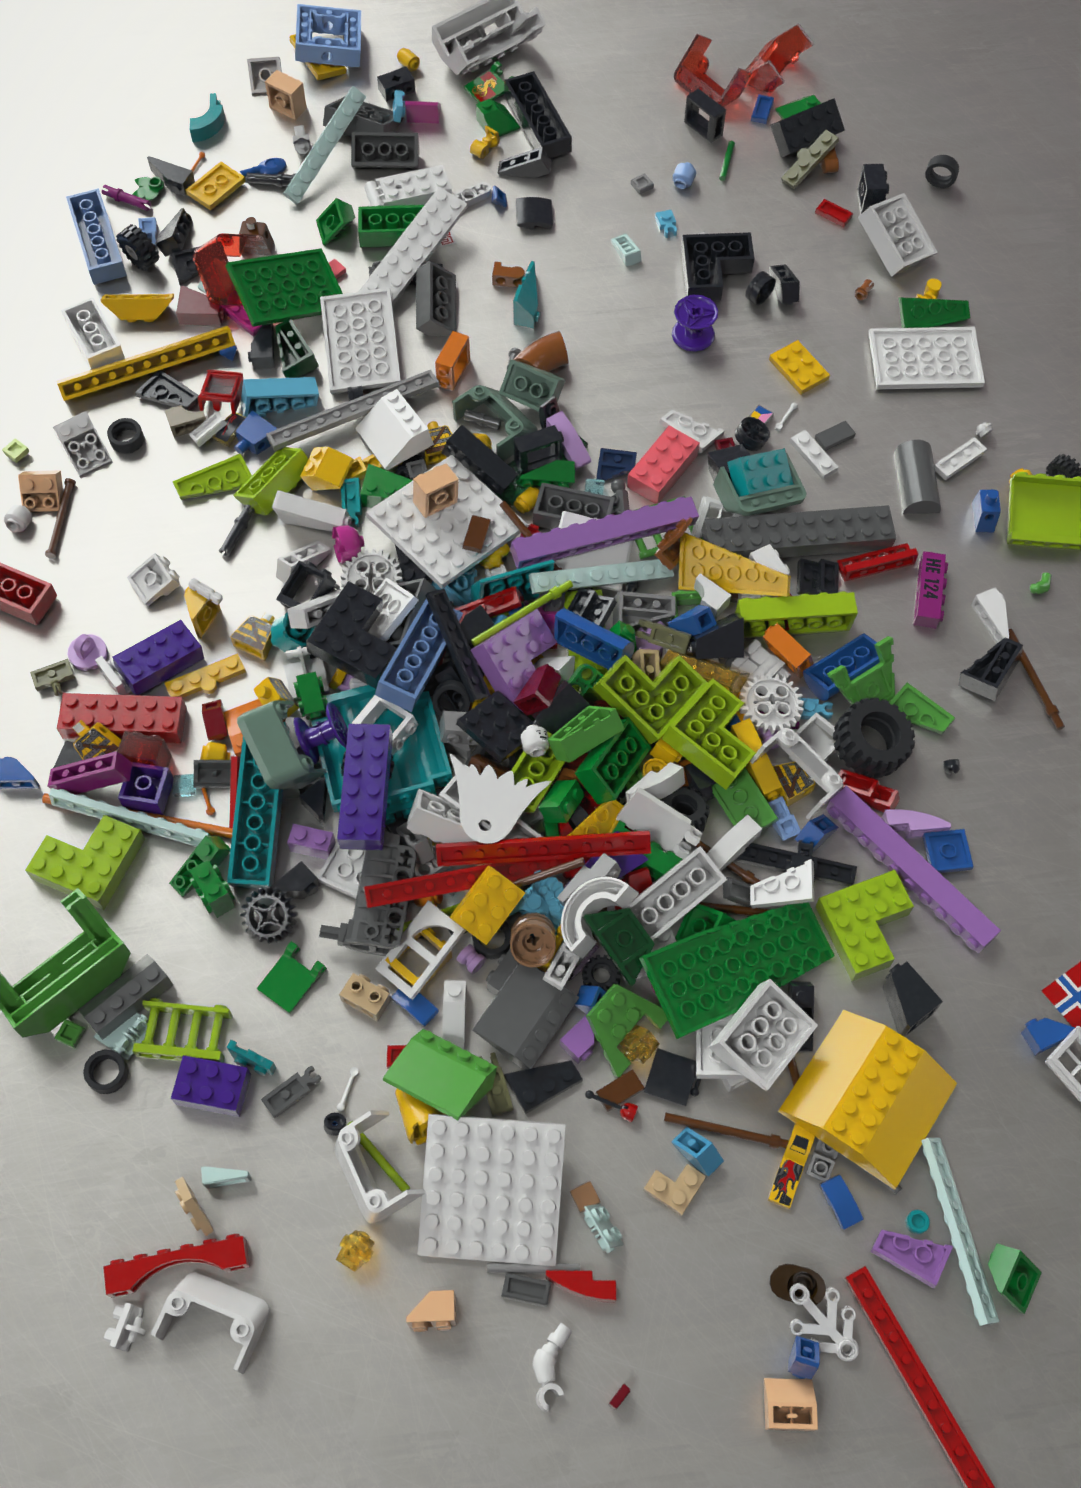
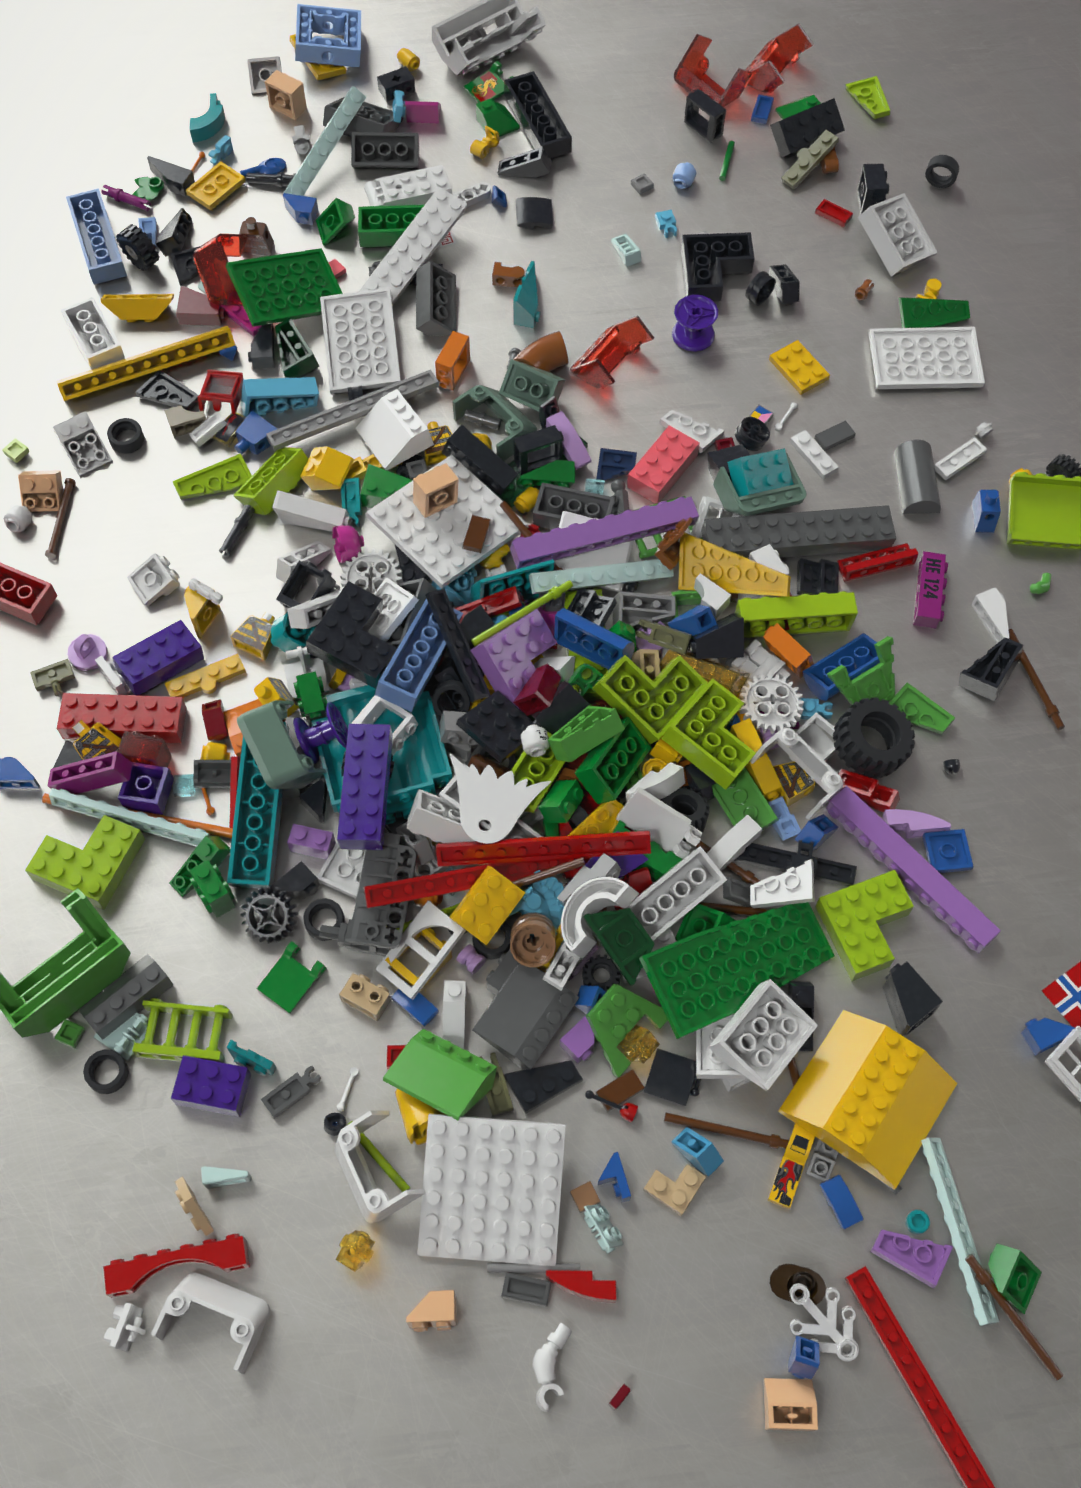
none -> medium azure plate [208,135,233,165]
none -> blue slope [283,193,318,225]
none -> black tyre [303,898,345,941]
none -> clear red windscreen [570,315,655,389]
none -> blue slope [598,1152,631,1203]
none -> lime wing [845,76,890,119]
none -> reddish brown bar [965,1254,1063,1381]

